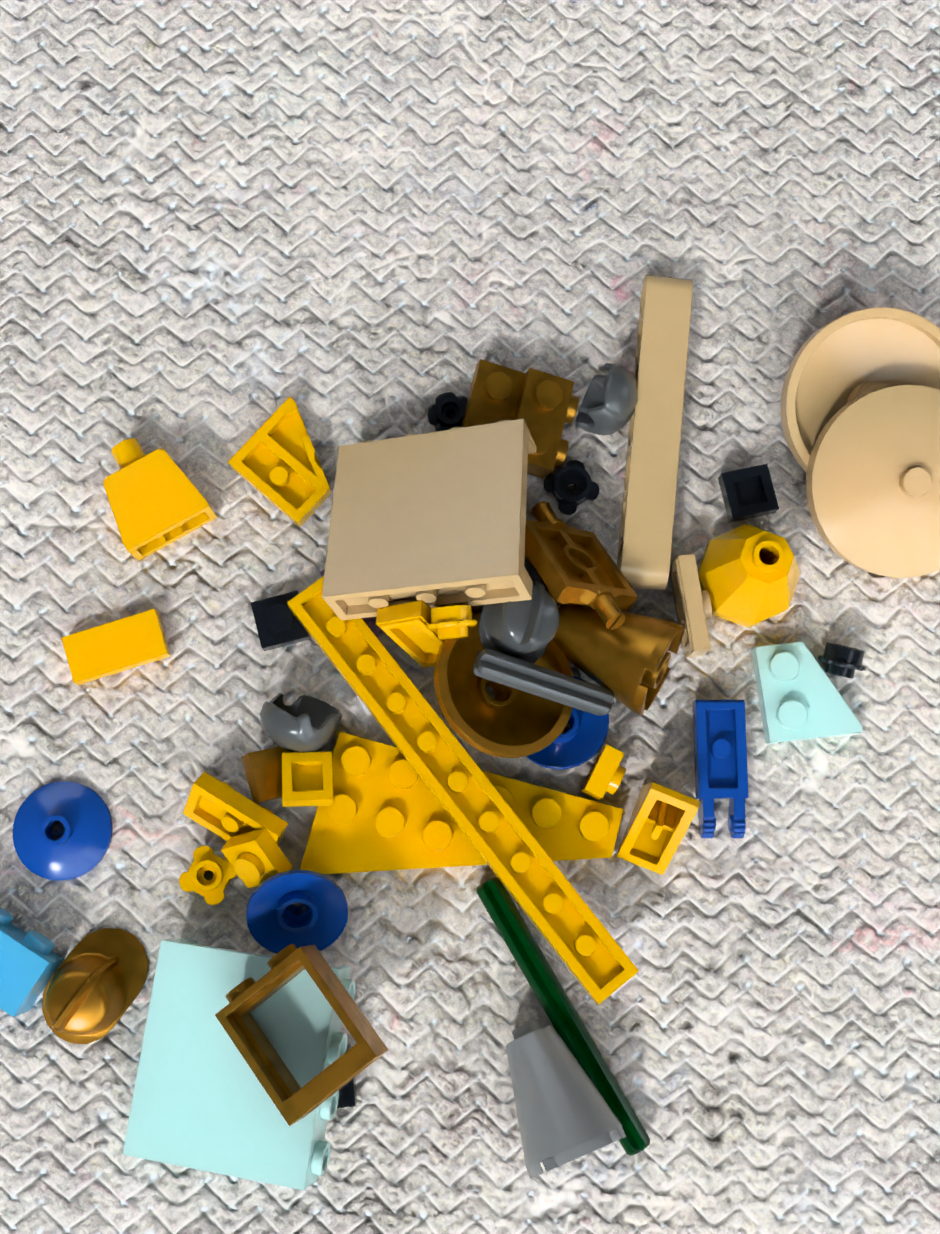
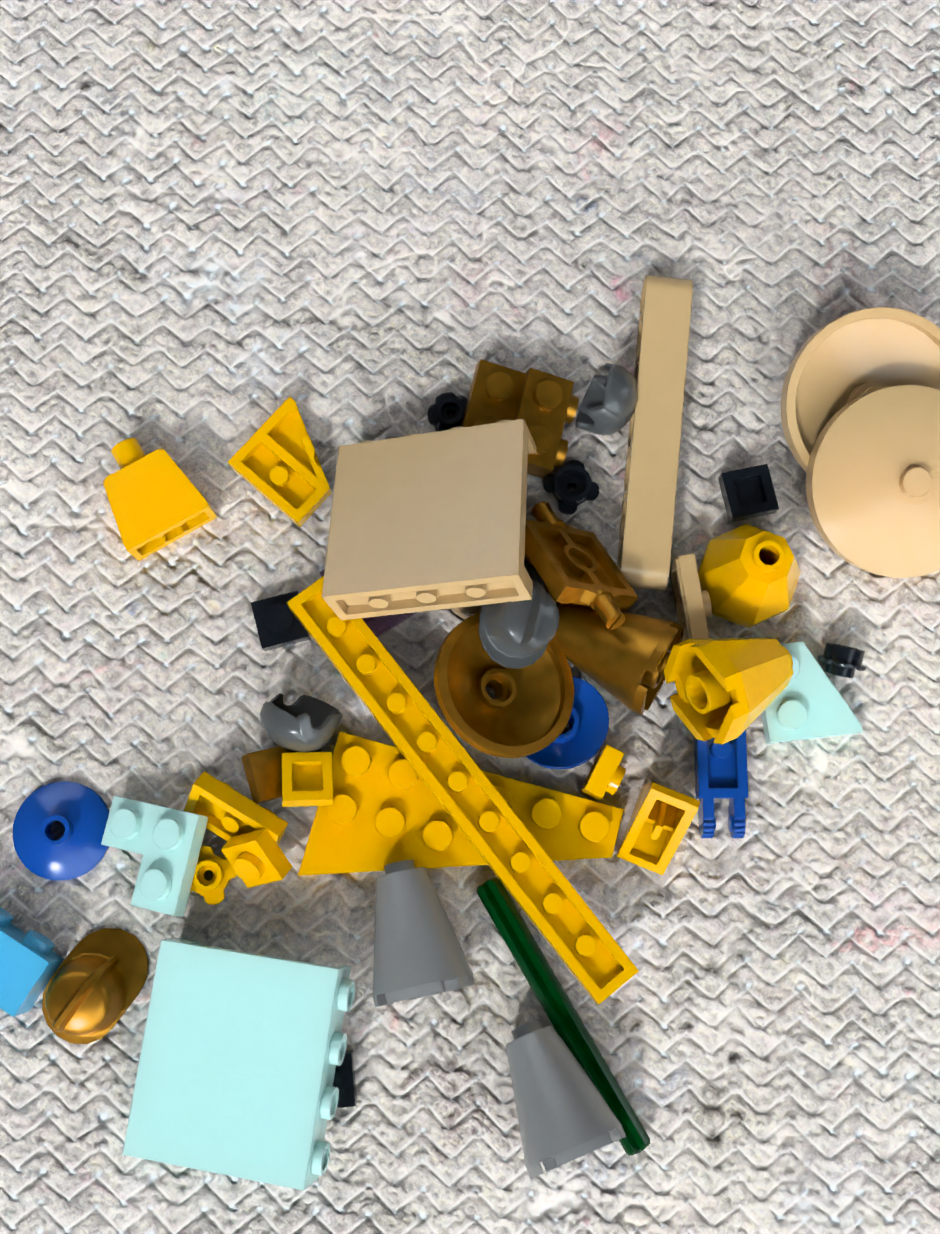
yellow tile [61,608,171,685] -> none
pearl gold window [215,944,388,1126] -> none
blue dish [246,870,348,954] -> none
yellow tile [376,600,444,668] -> none
yellow plate [426,605,477,640] -> none
dark grey axle [473,648,614,716] -> none
none -> light aqua plate [101,796,208,916]
none -> light grey cone [373,860,475,1007]
none -> yellow cone [664,638,794,744]

